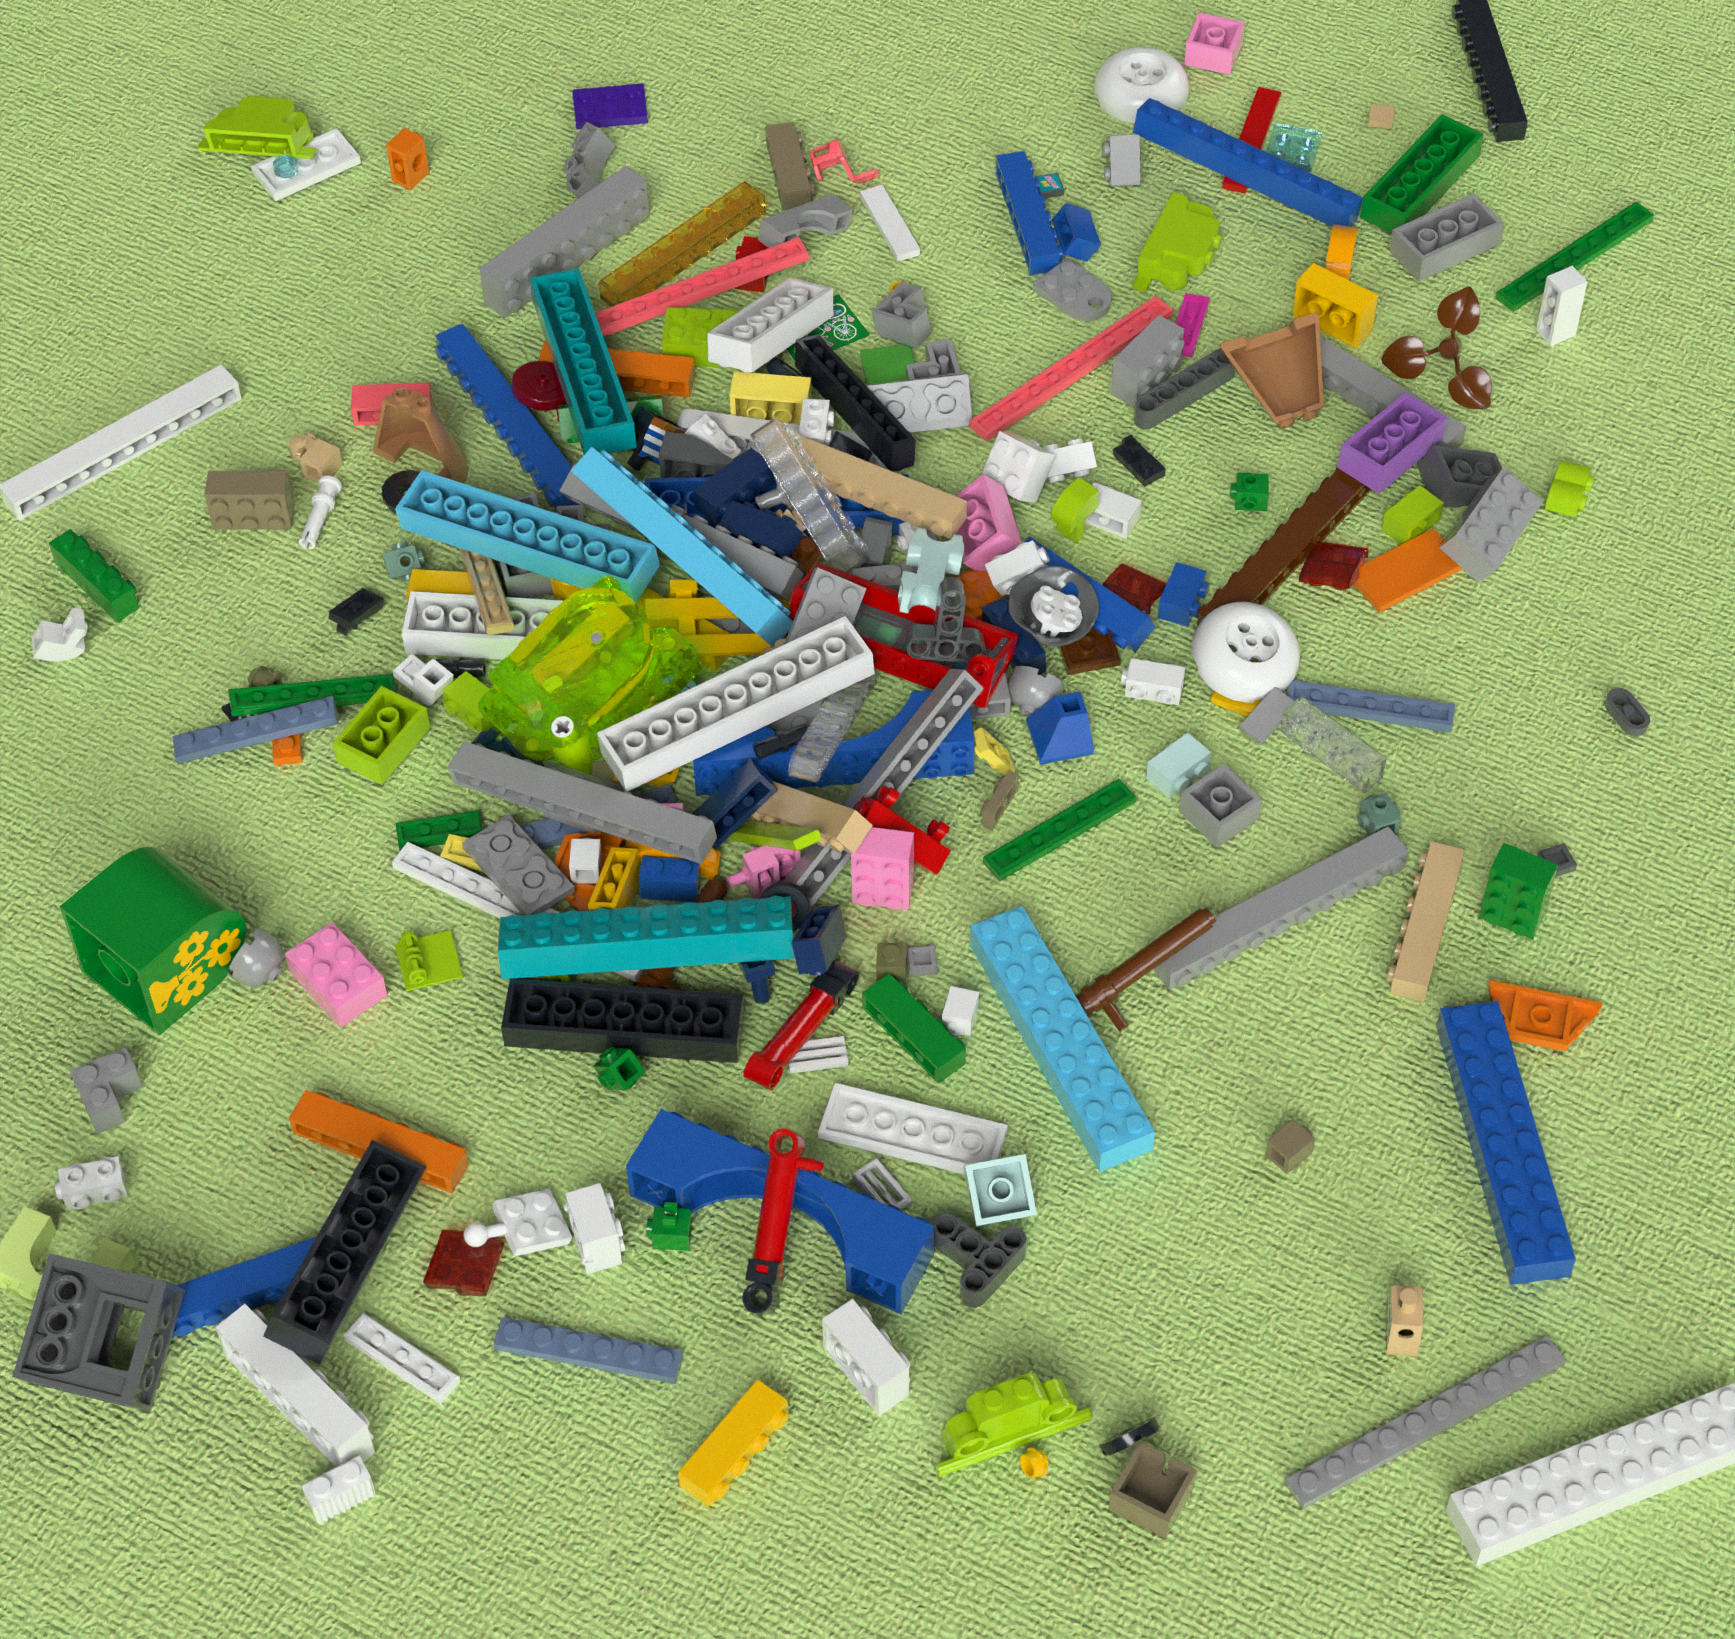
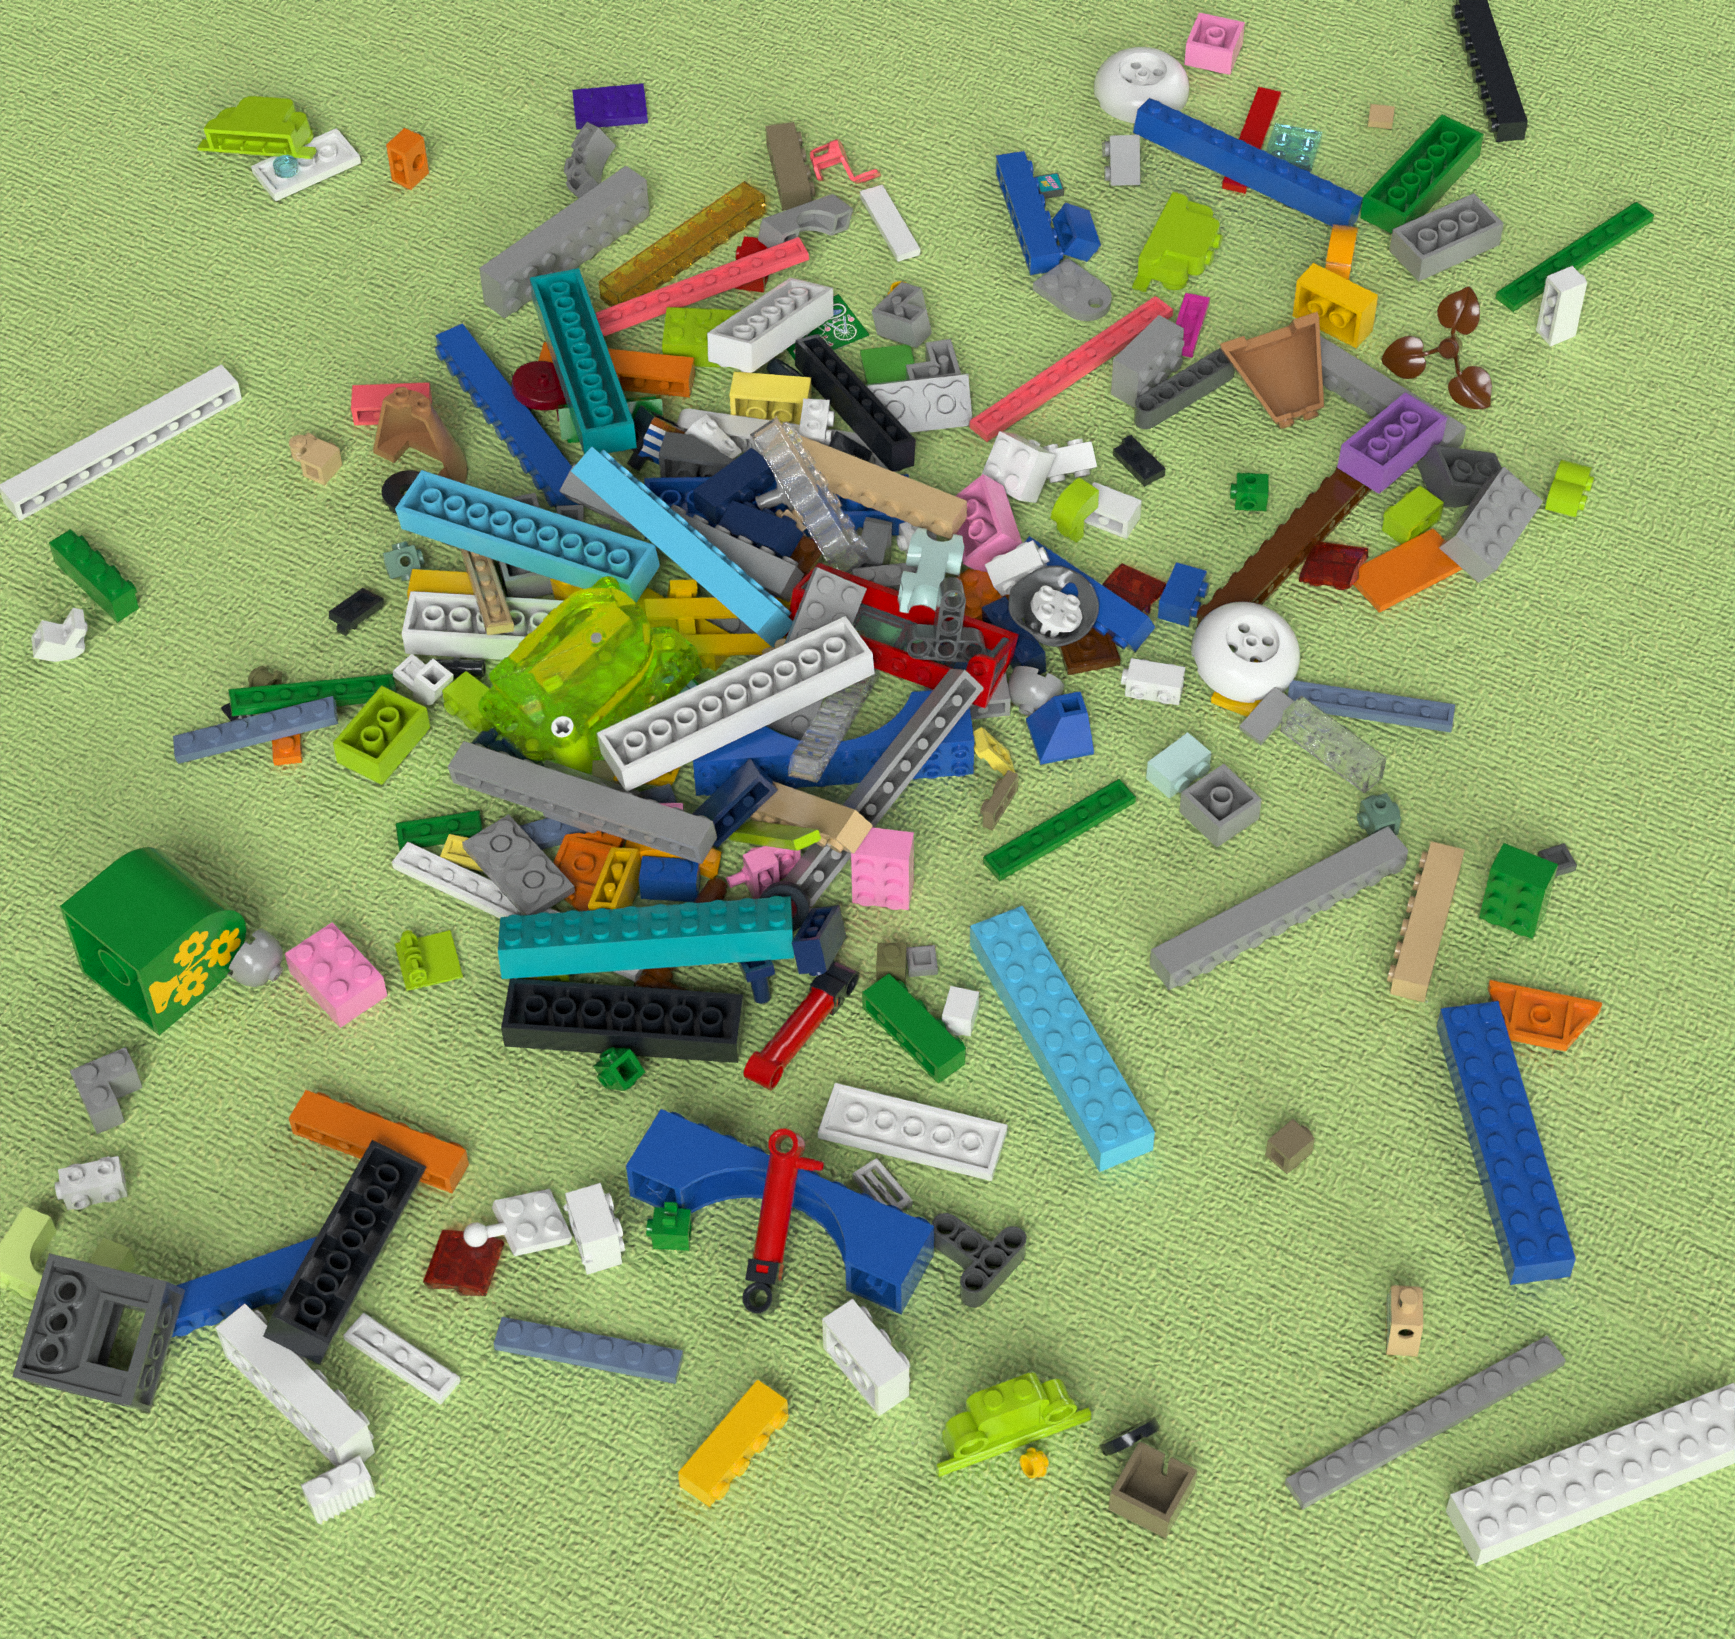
dark tan brick [204,470,295,530] -> none
white pin [298,476,342,549] -> none
white brick [569,838,602,884] -> none
black pin [752,723,811,760] -> none
white tile [788,1036,848,1073] -> none
red brick [853,786,951,875] -> none
light aqua brick [963,1154,1037,1226] -> none
reddish brown cylinder [1076,907,1216,1032] -> none
dark grey plate [1605,688,1650,736] -> none

